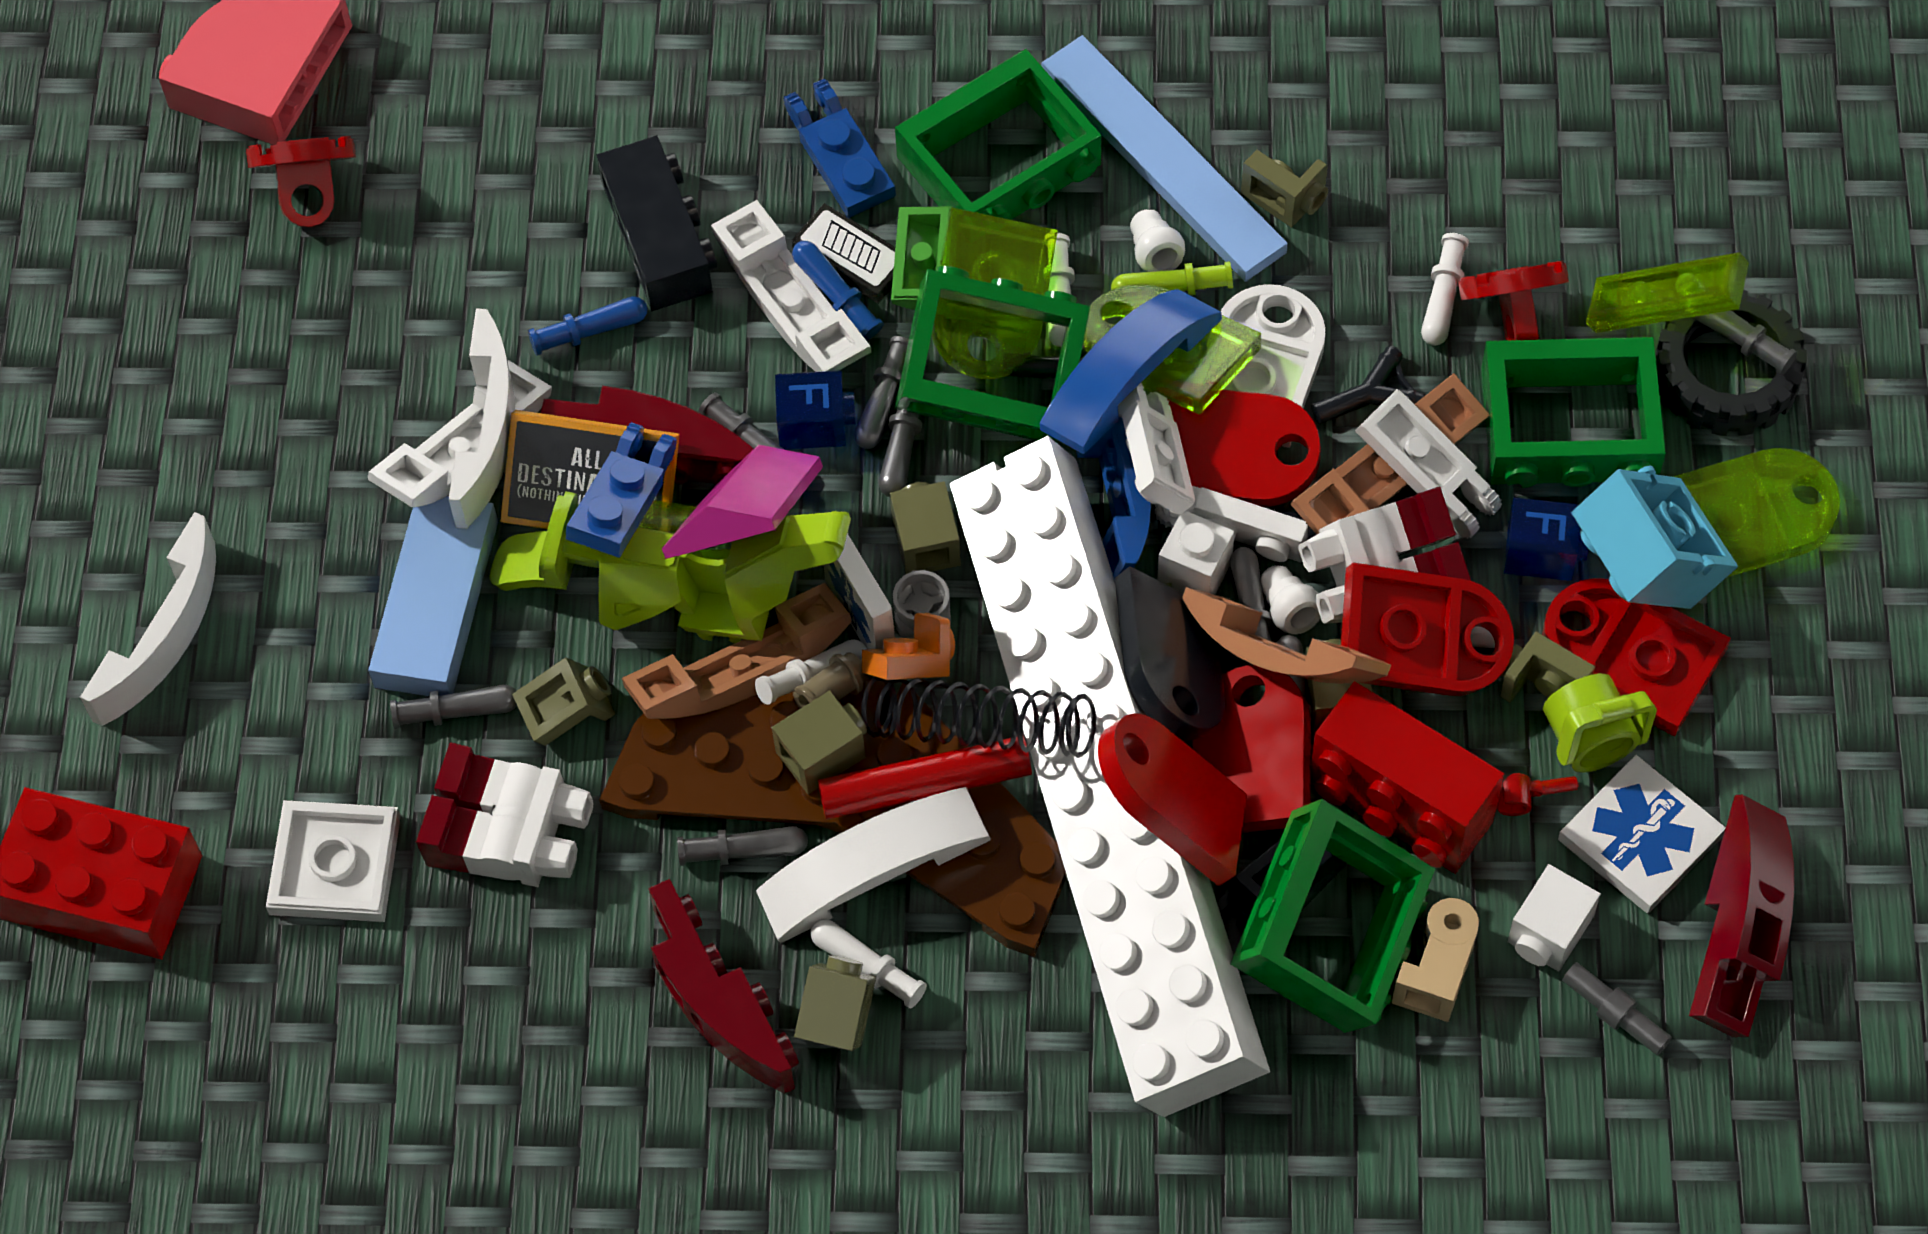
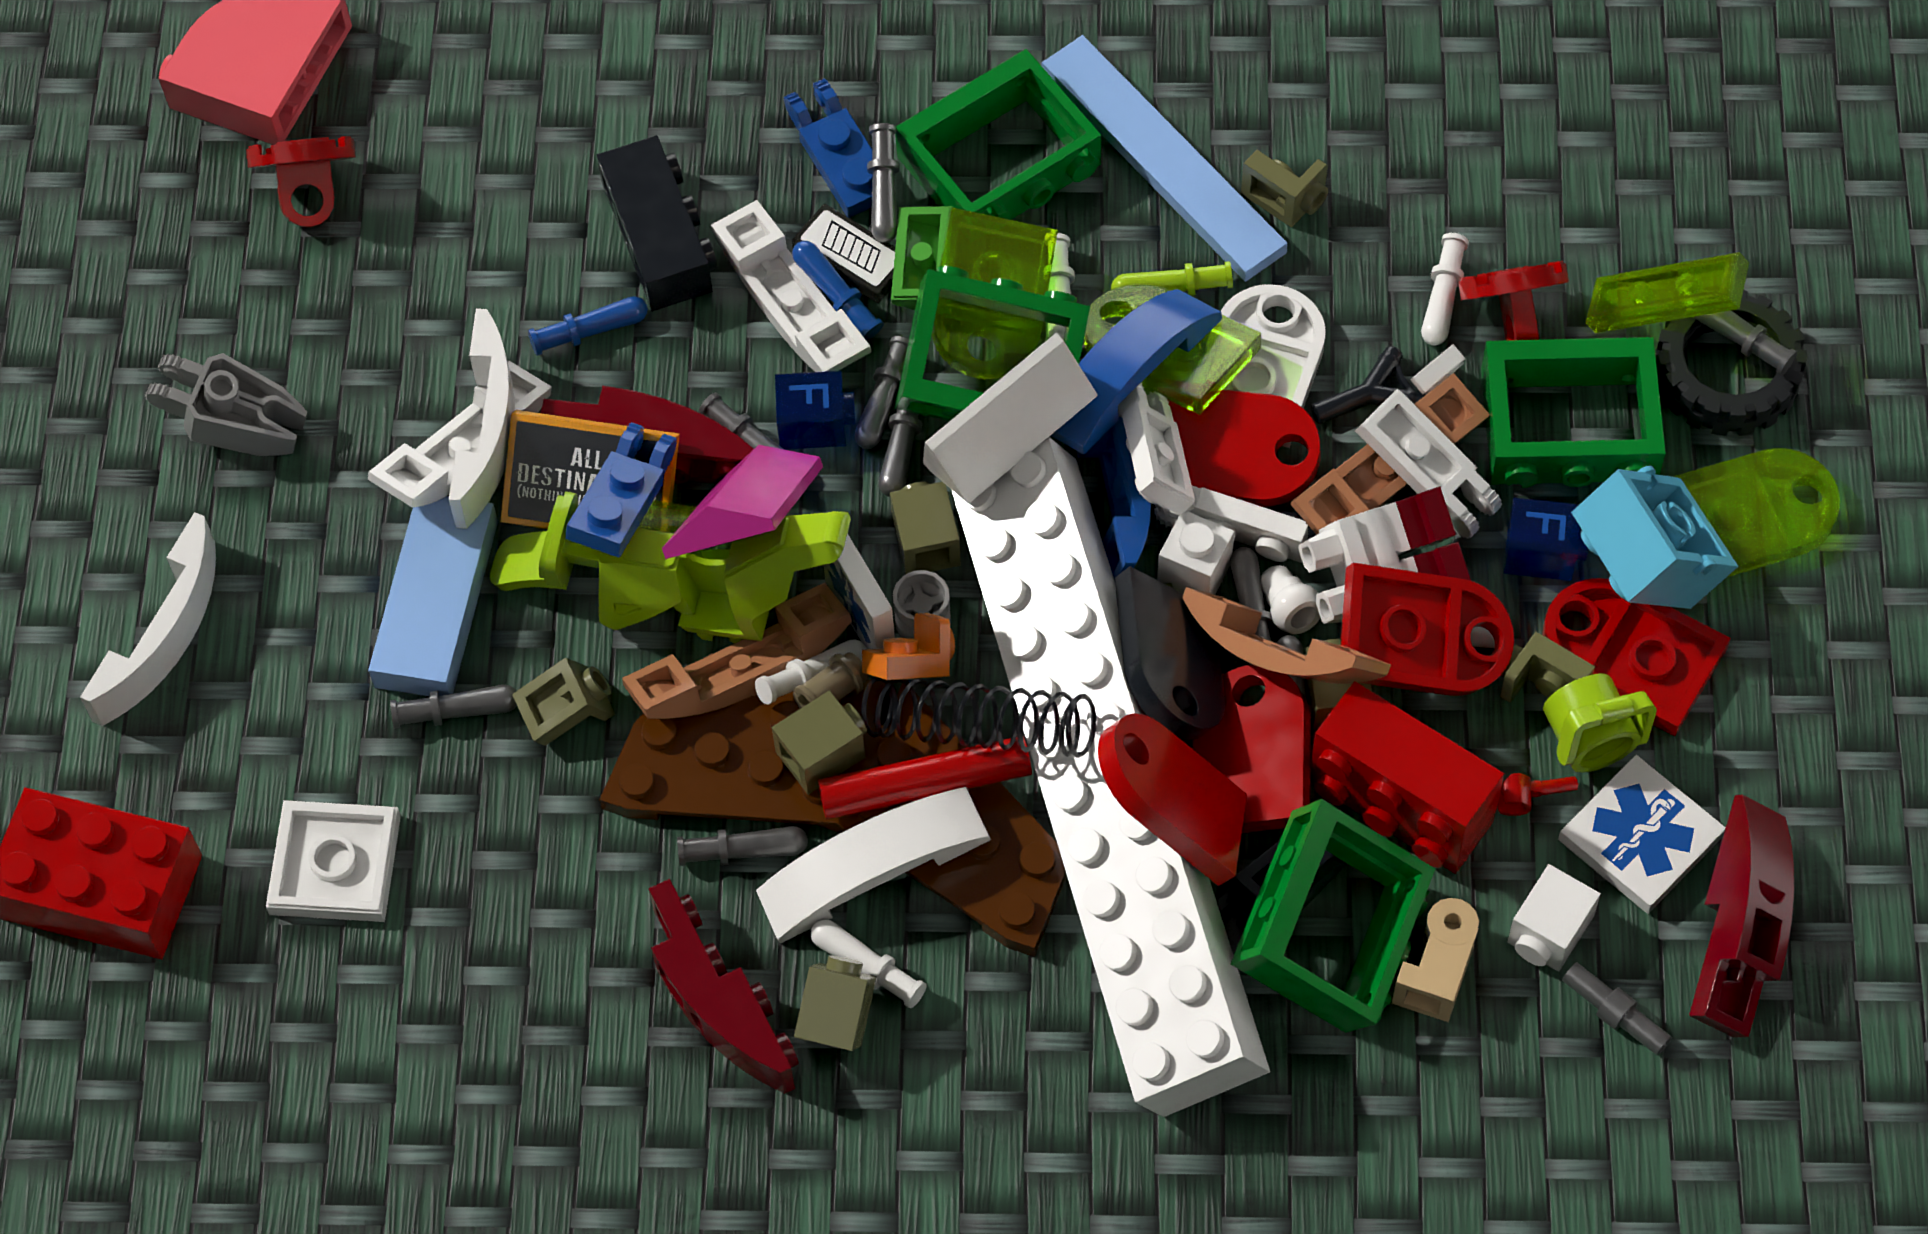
white hips [416,742,593,887] -> none
white piece [1130,209,1185,272] -> none
none -> light grey hinge [145,353,307,456]
none -> flat silver piece [867,123,900,243]
none -> white slope [923,332,1098,504]
none -> white tile [1410,344,1465,395]

